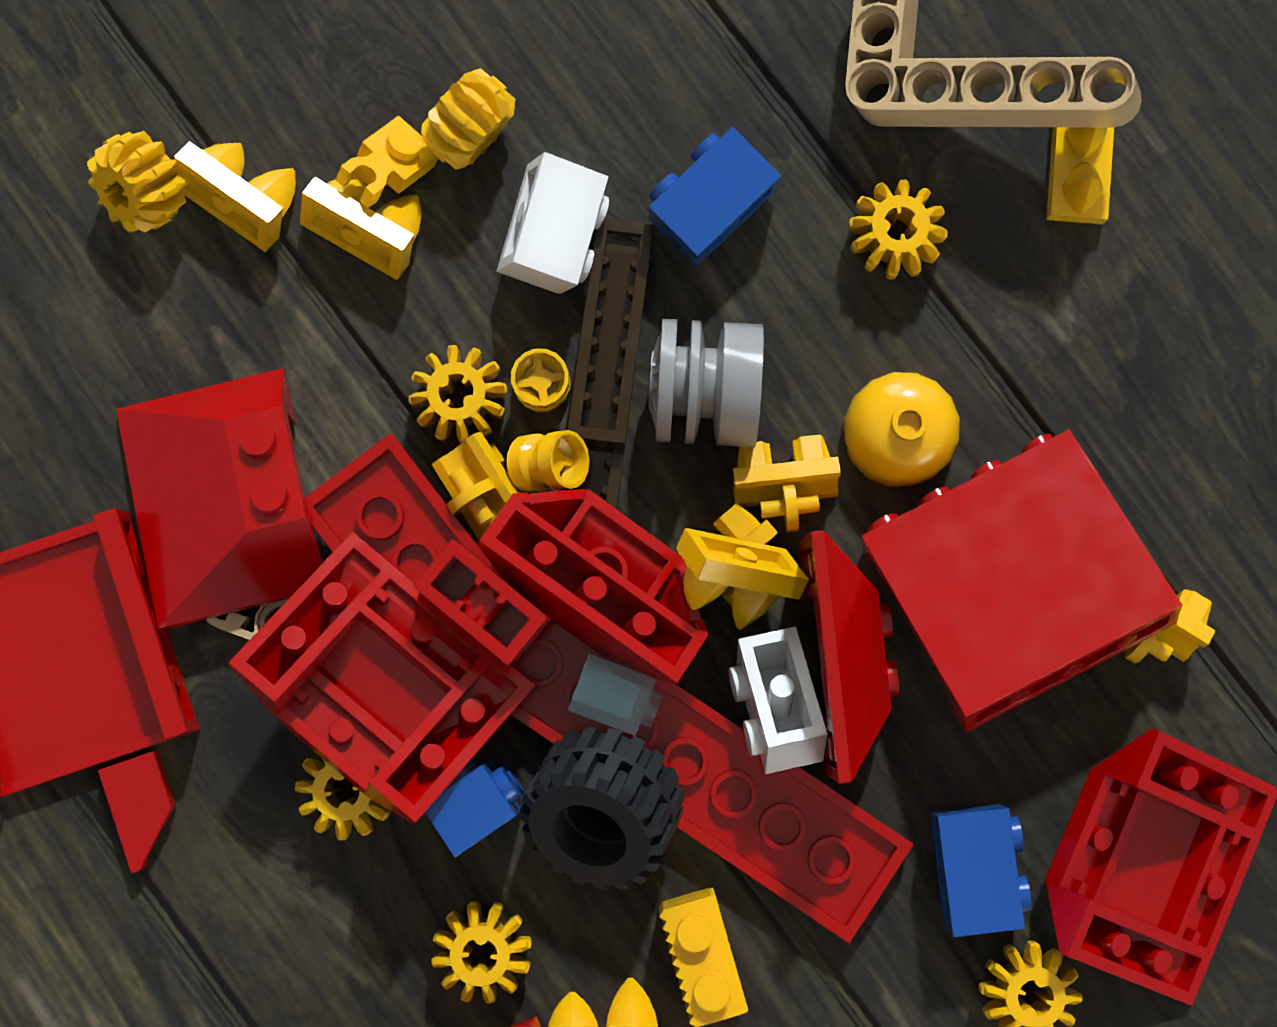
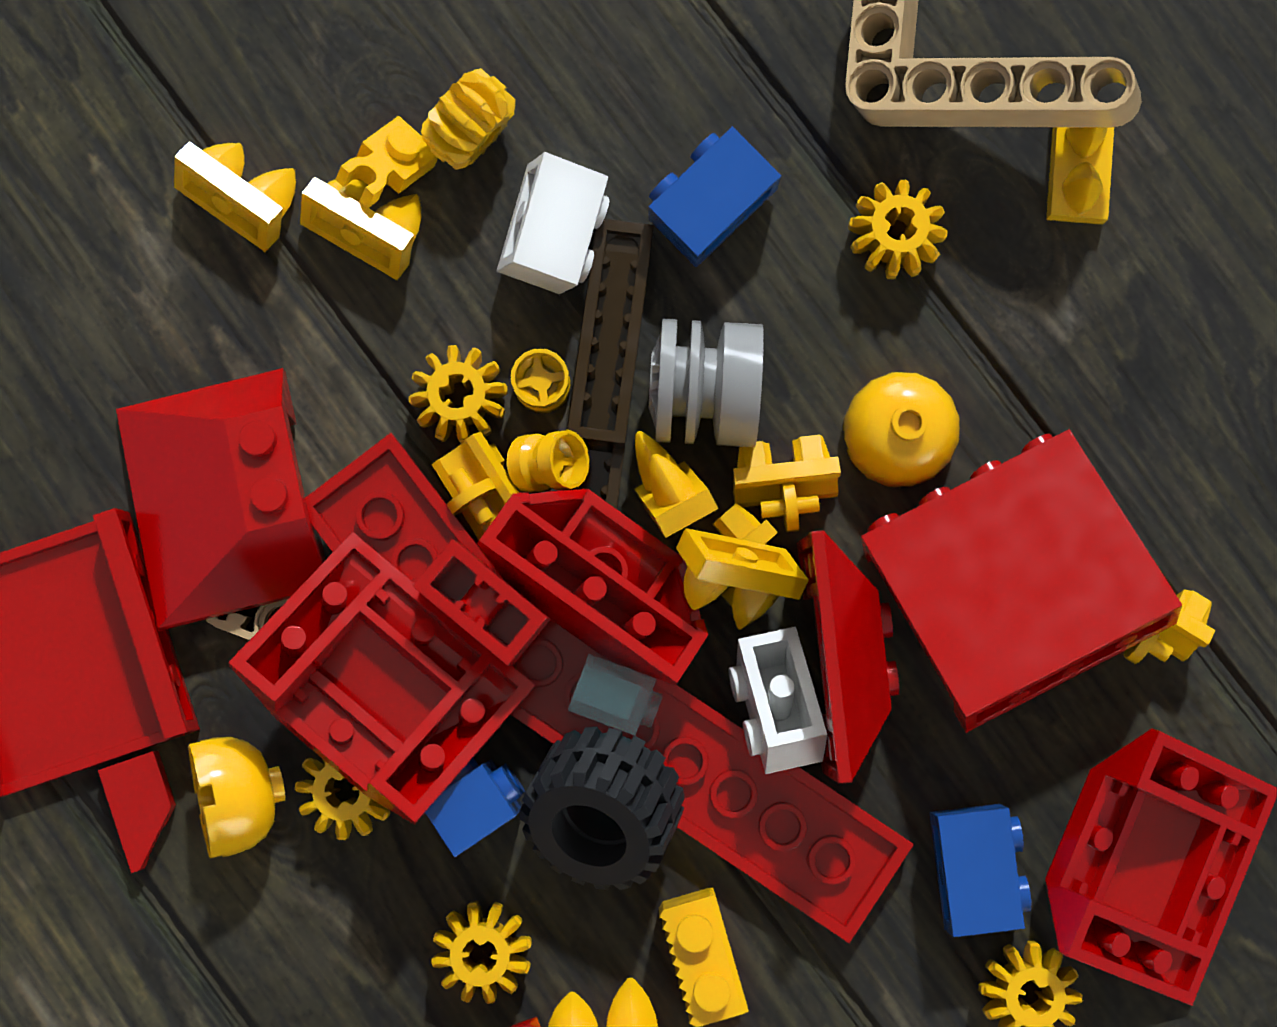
yellow gear [87,131,186,233] -> none
none -> yellow cylinder [188,737,286,858]
none -> yellow tile [634,431,718,538]

